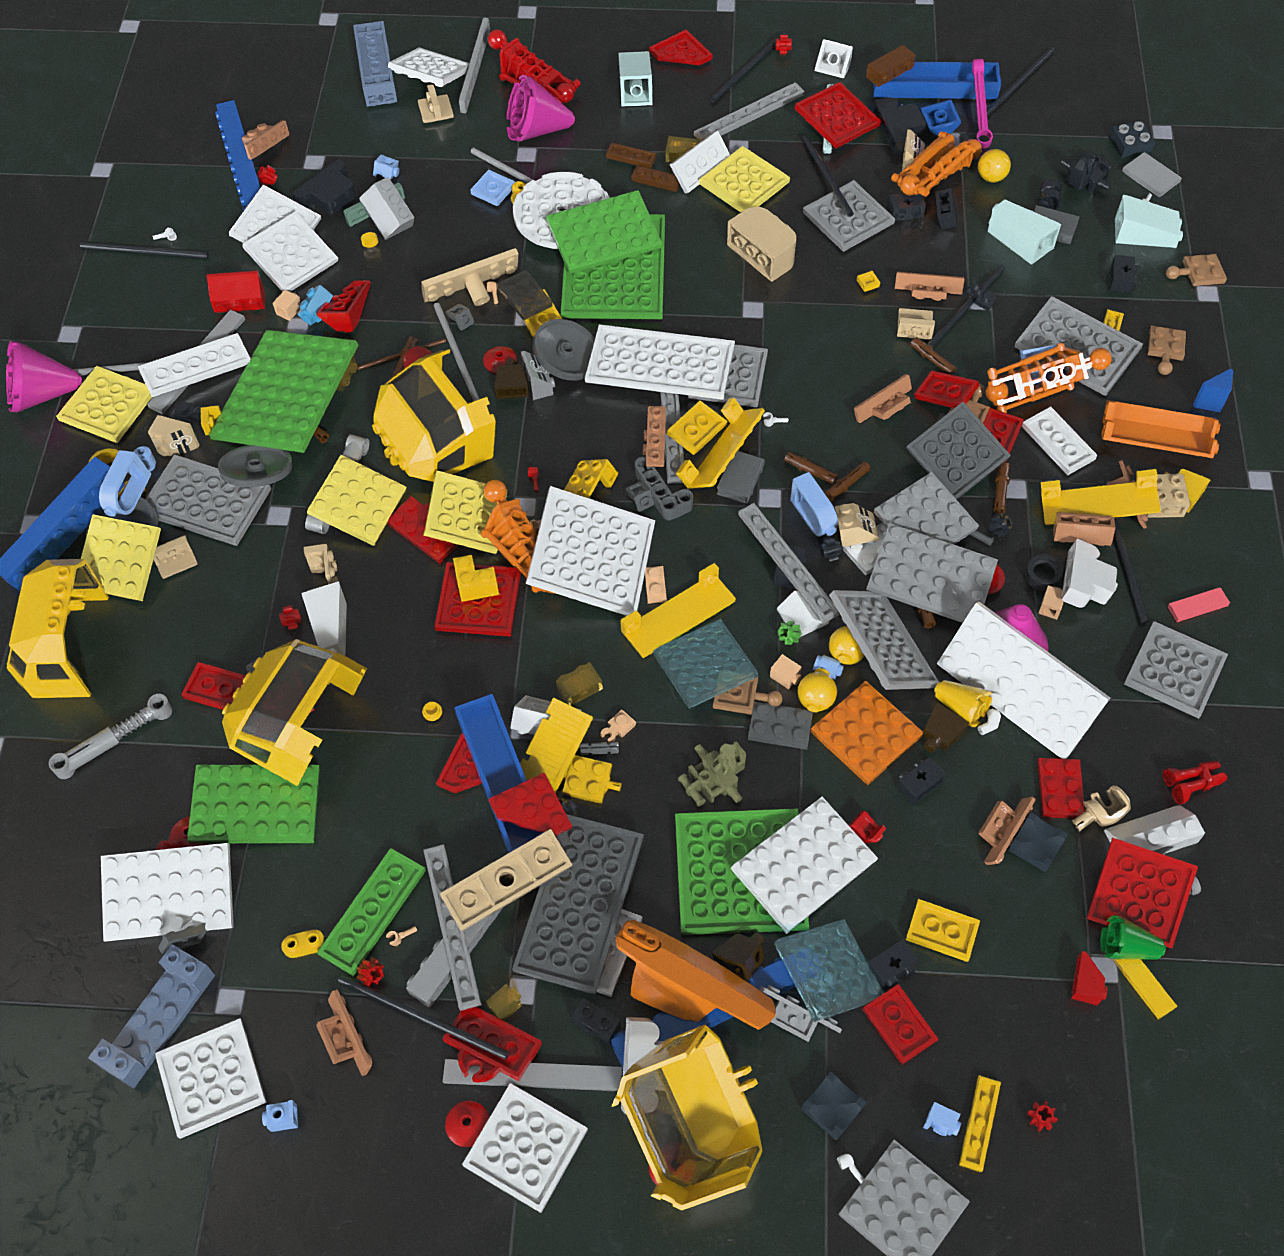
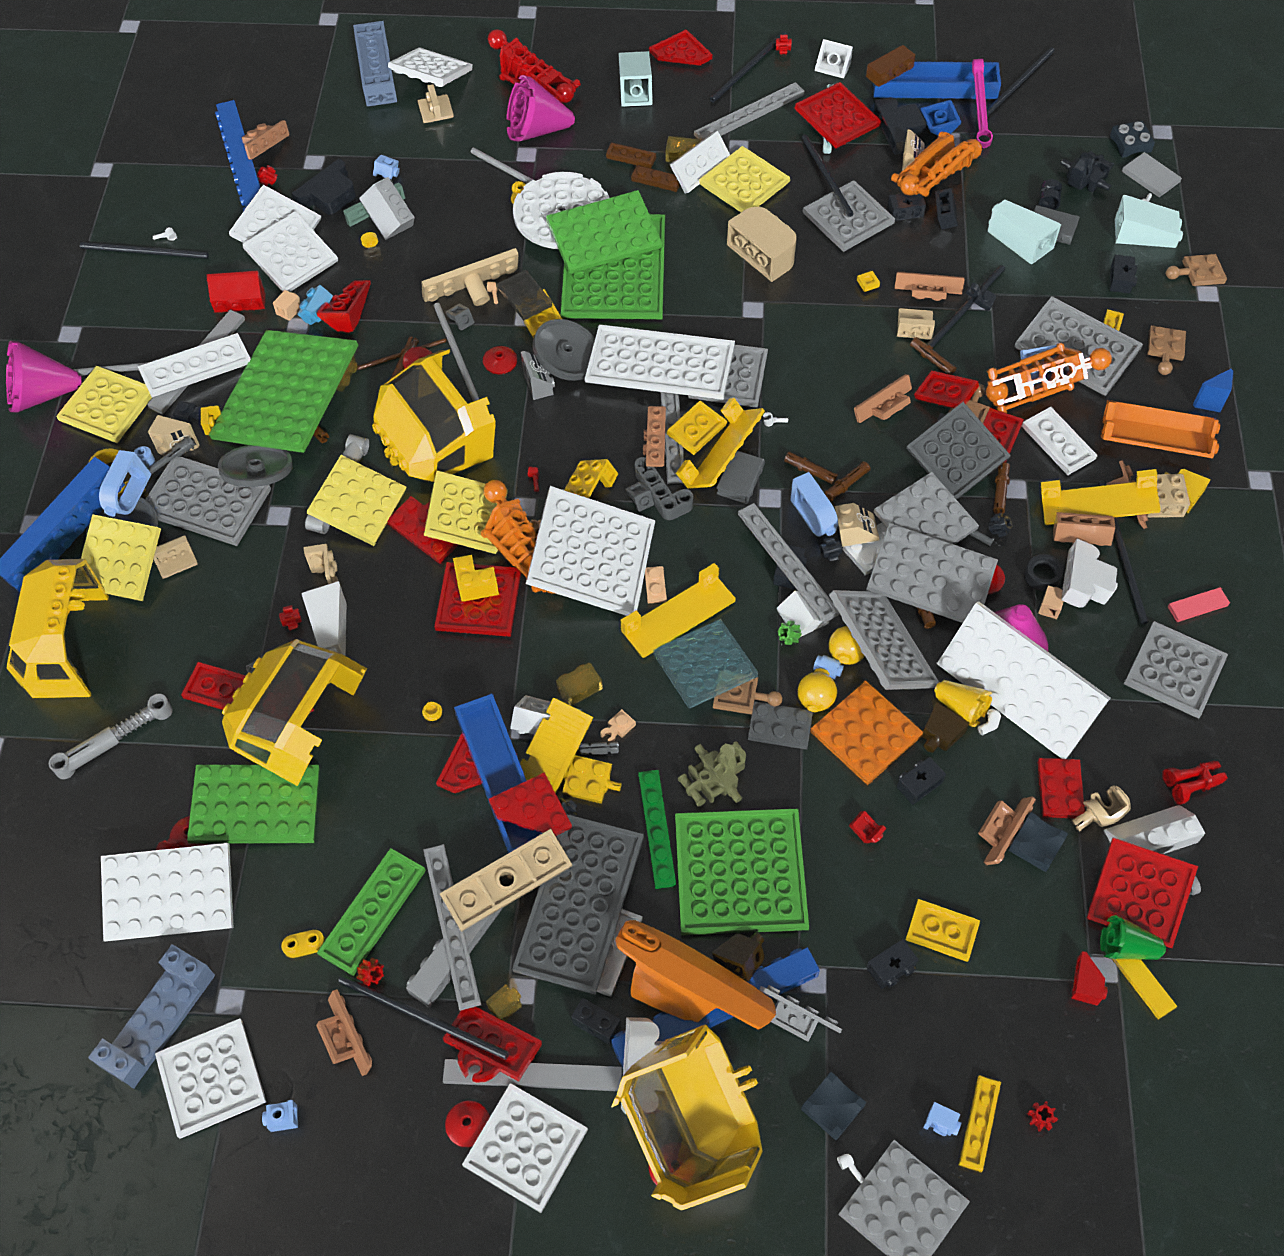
dark grey plate [158,924,206,955] -> none
light nougat hand [386,926,417,946] -> none
light grey tile [459,18,490,113] -> none
light blue plate [470,170,515,206] -> none
dark brown torso [494,359,529,399] -> none
white plate [731,797,878,934] -> none
light nougat brick [770,654,802,689] -> none
clear light blue plate [774,919,884,1022] -> none
red plate [862,984,938,1065] -> none
yellow brick [978,149,1011,183] -> none
none -> dark grey pin [147,436,196,474]
none -> green plate [638,770,676,889]

